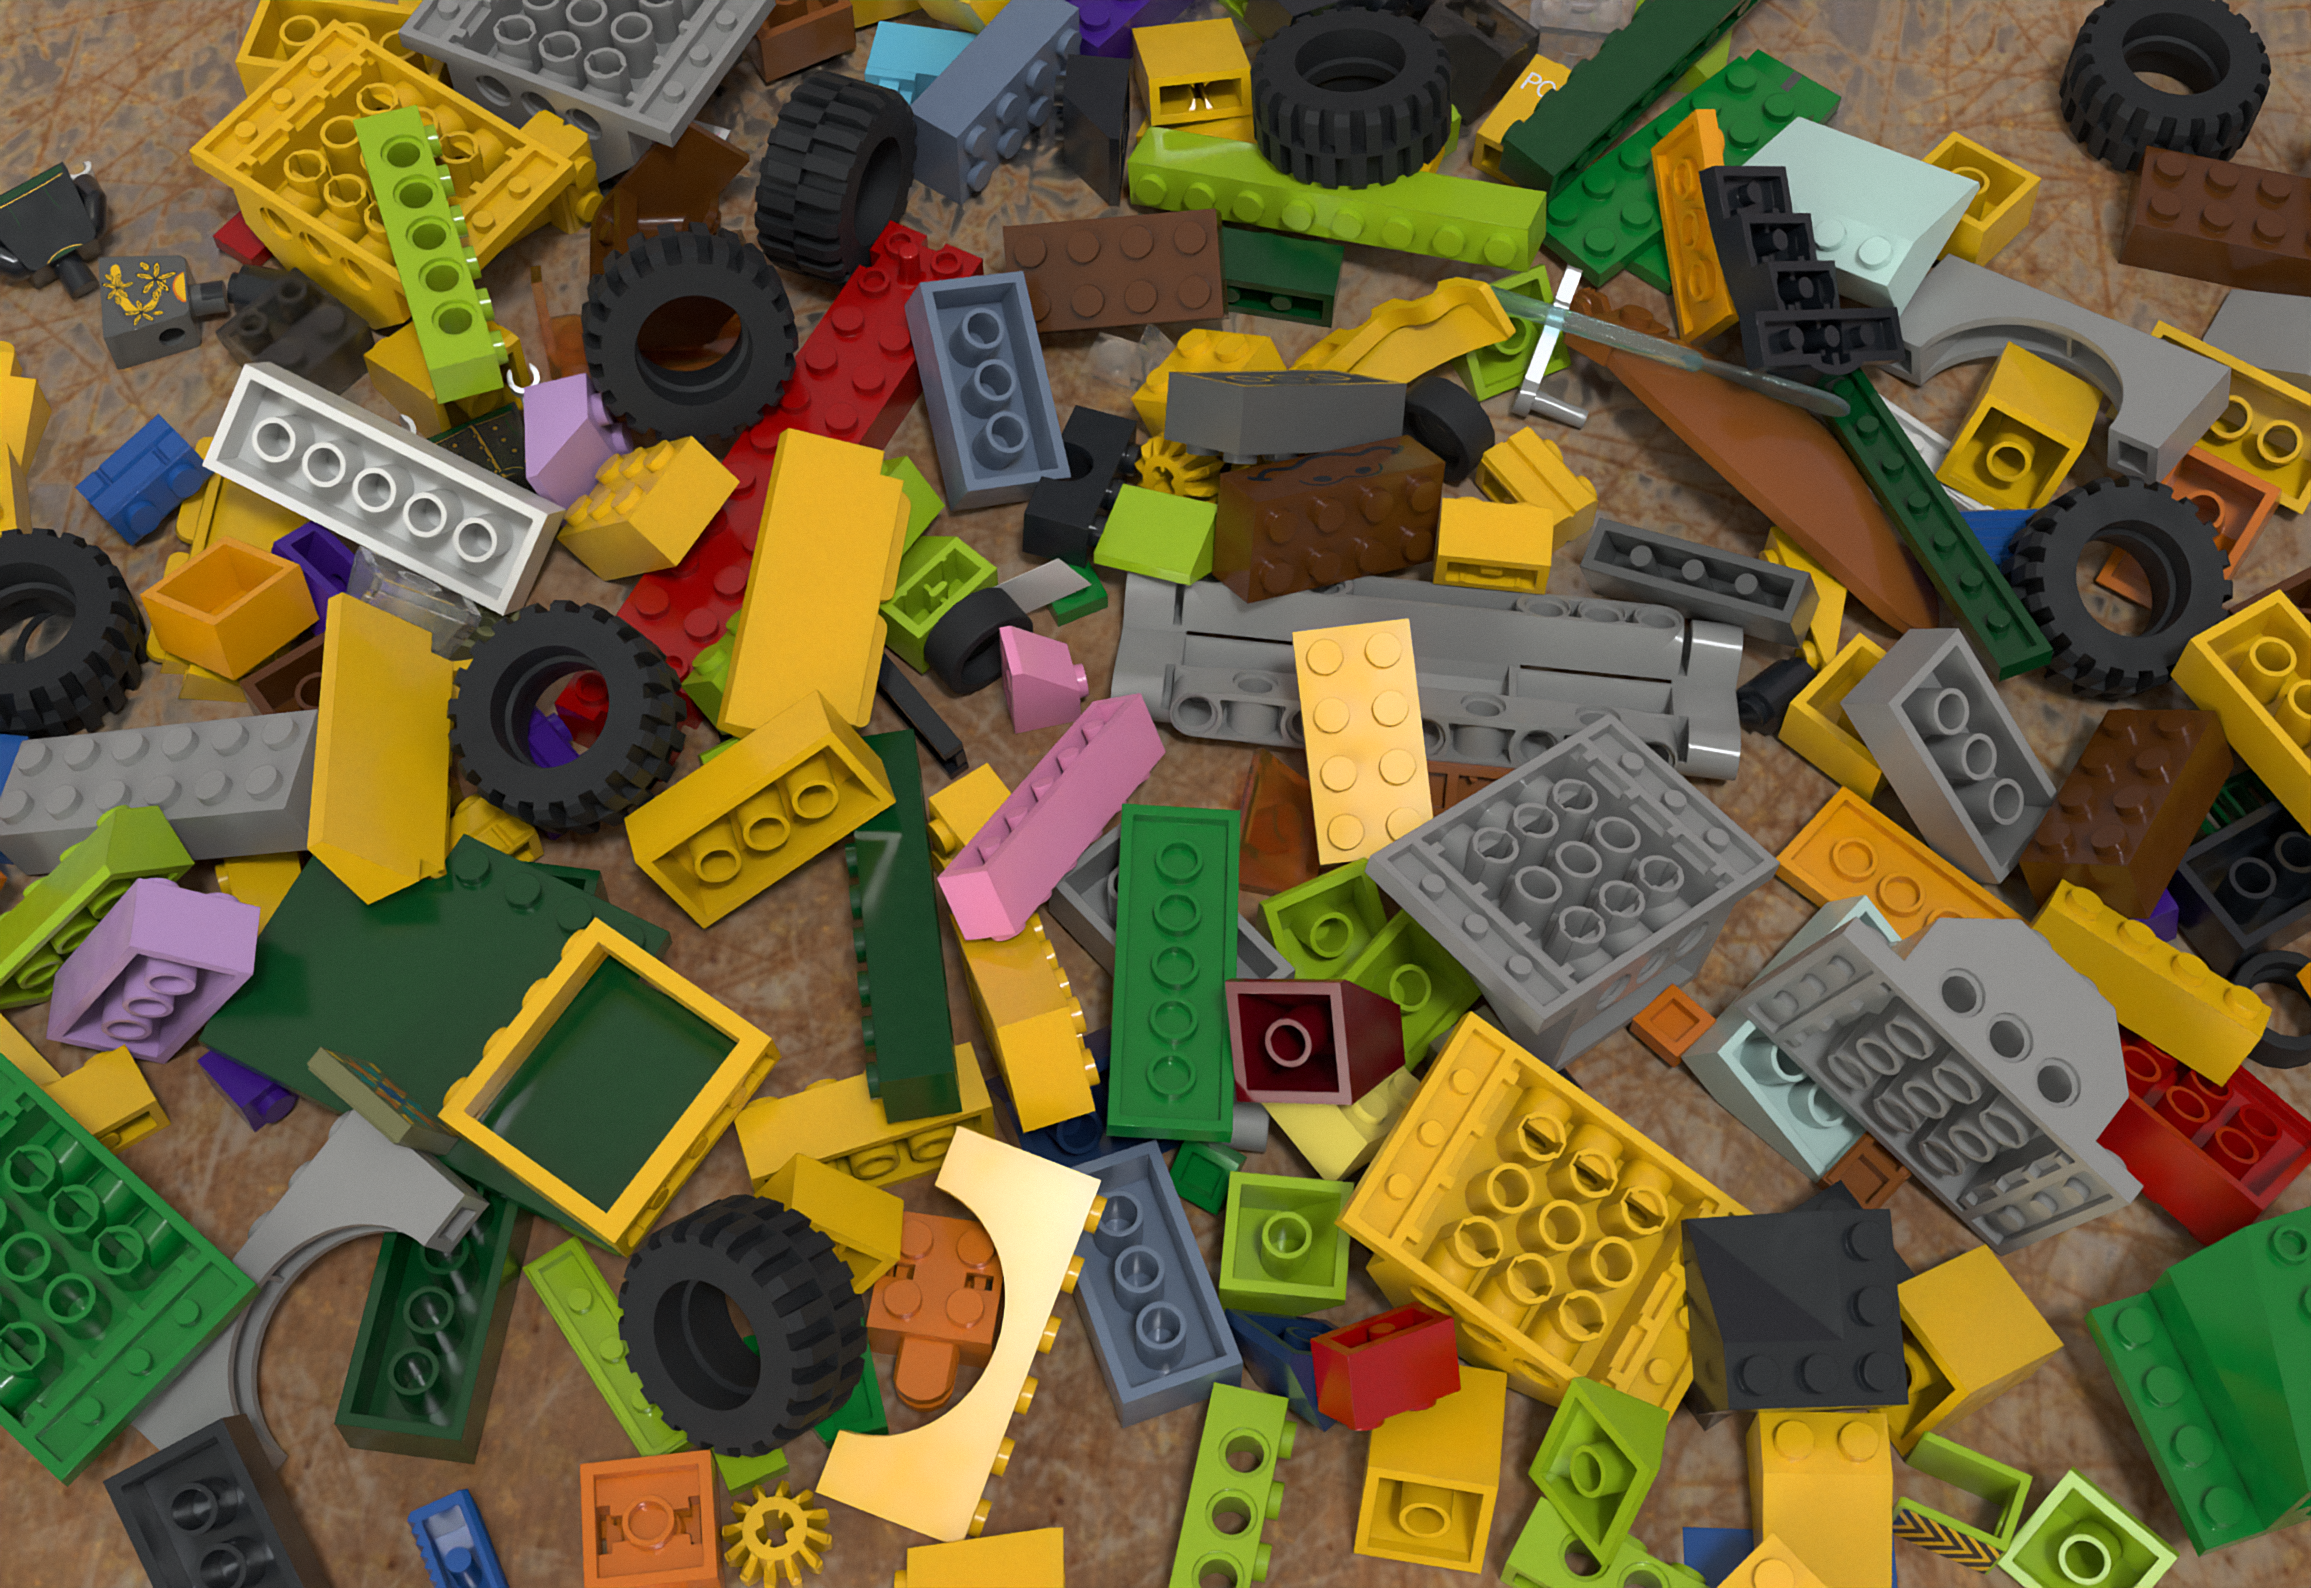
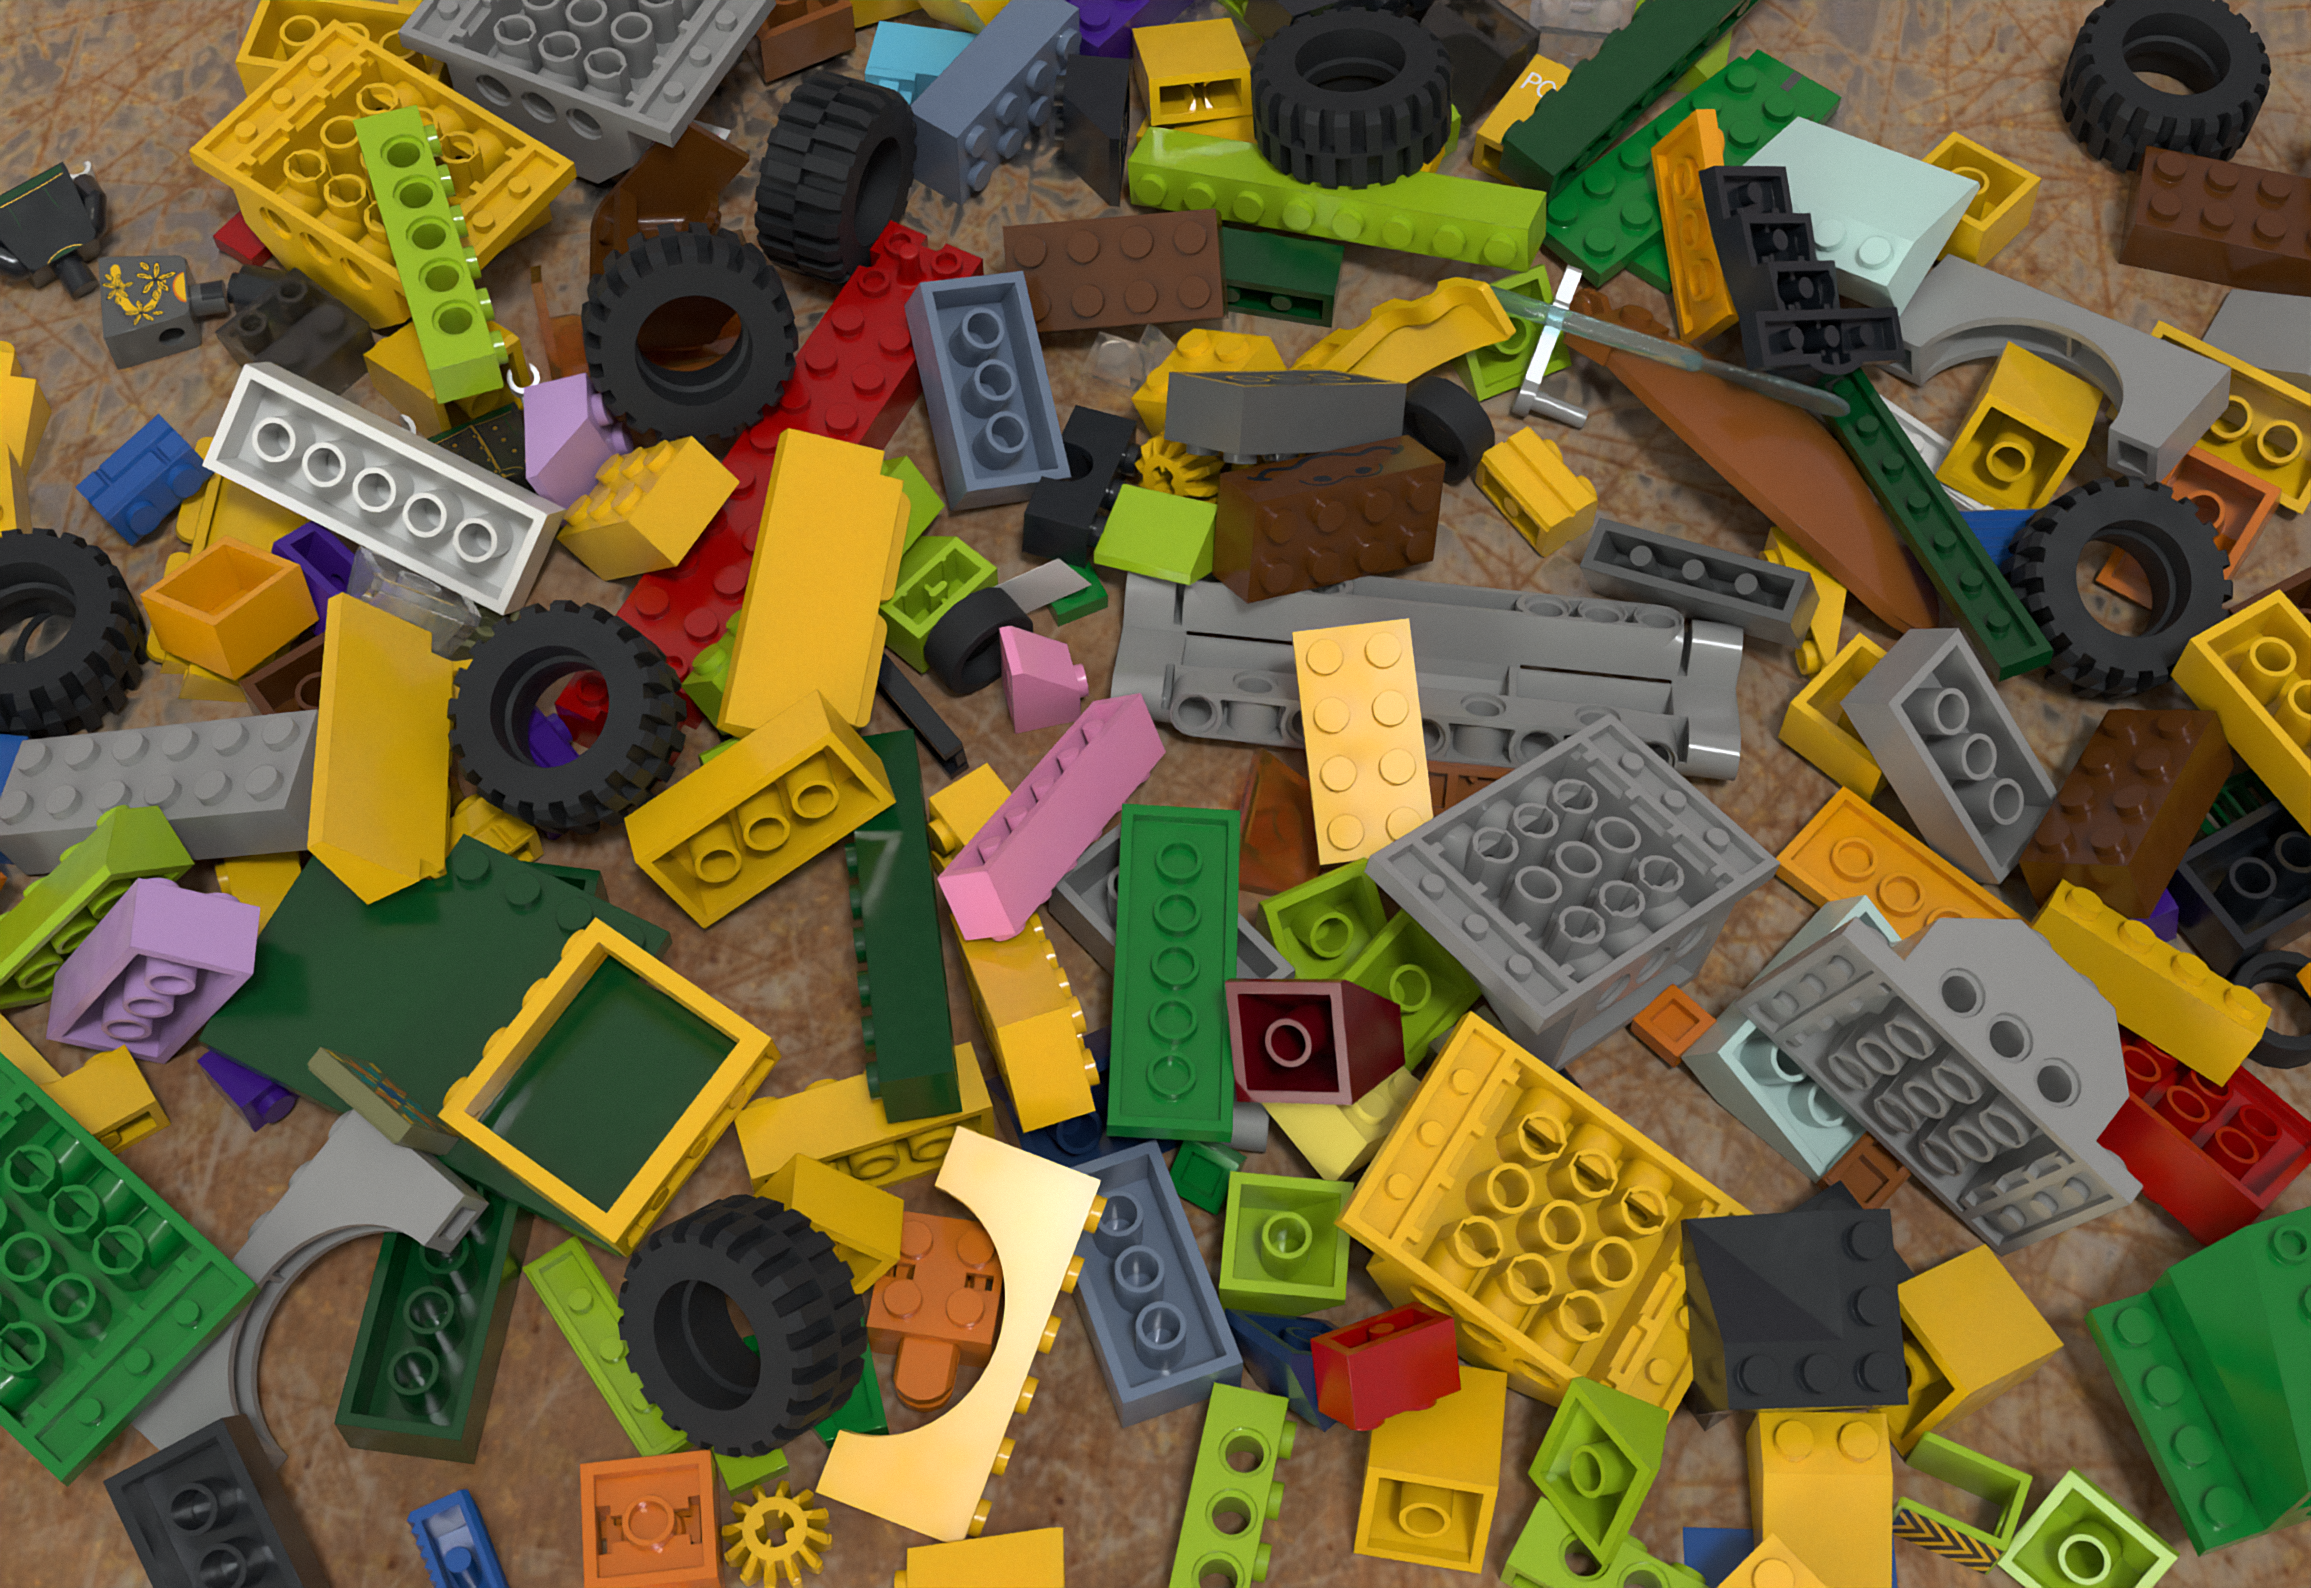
yellow brick [520,109,604,235] -> none
yellow slope [1433,496,1555,595] -> none
black brick [1736,657,1817,734] -> none

